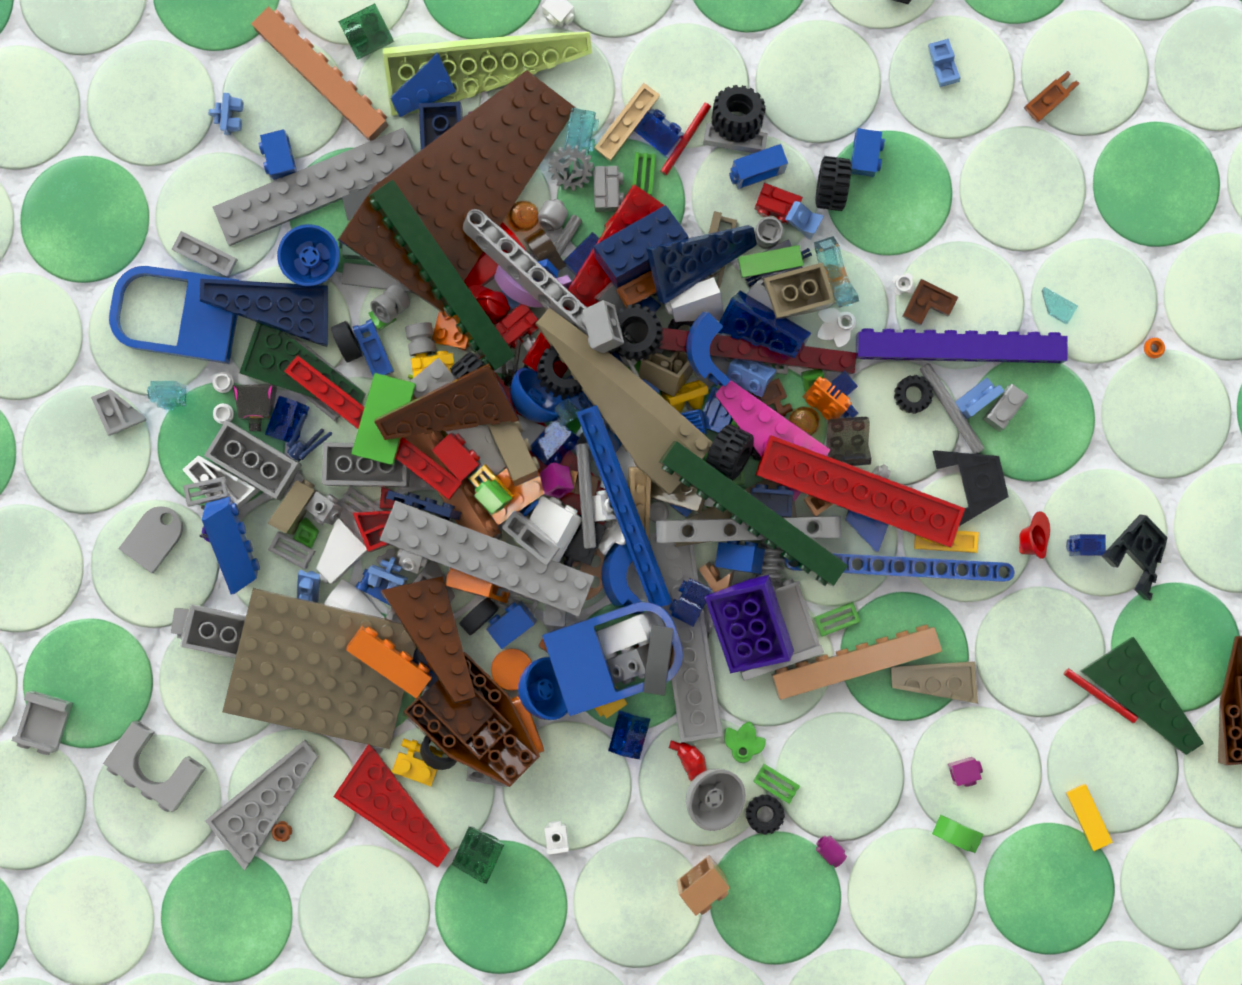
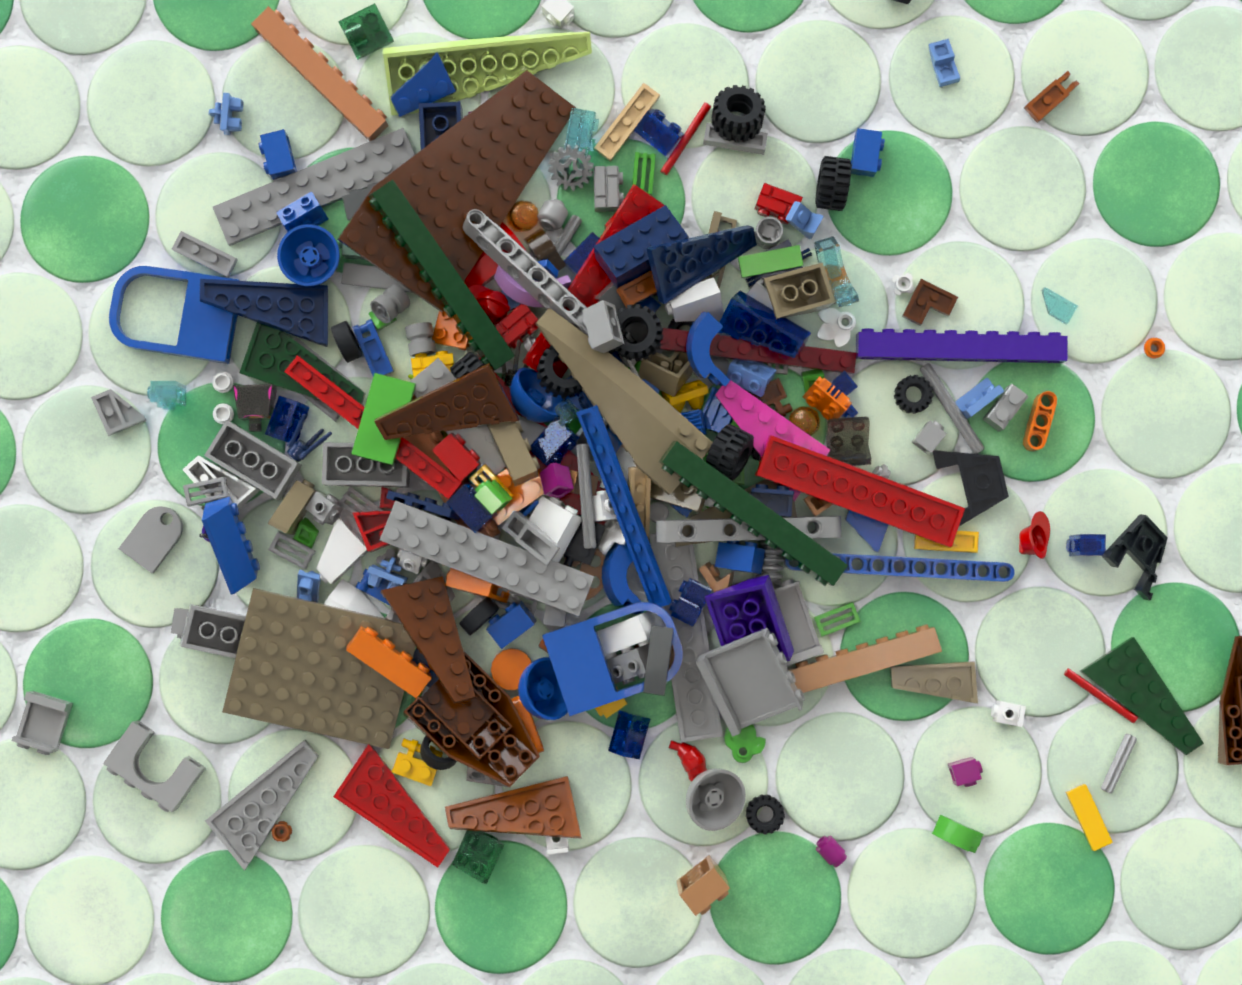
blue window [729,144,788,189] -> none
bright green tile [753,764,800,804] -> none
none -> blue bracket [277,192,329,232]
none -> dark orange wing [445,776,582,839]
none -> clear blue brick [446,484,498,533]
none -> light grey panel [696,628,805,737]
none -> light grey brick [912,421,947,455]
none -> white brick [991,700,1026,727]
none -> orange beam [1023,391,1057,451]
none -> light grey axle [1101,734,1137,793]

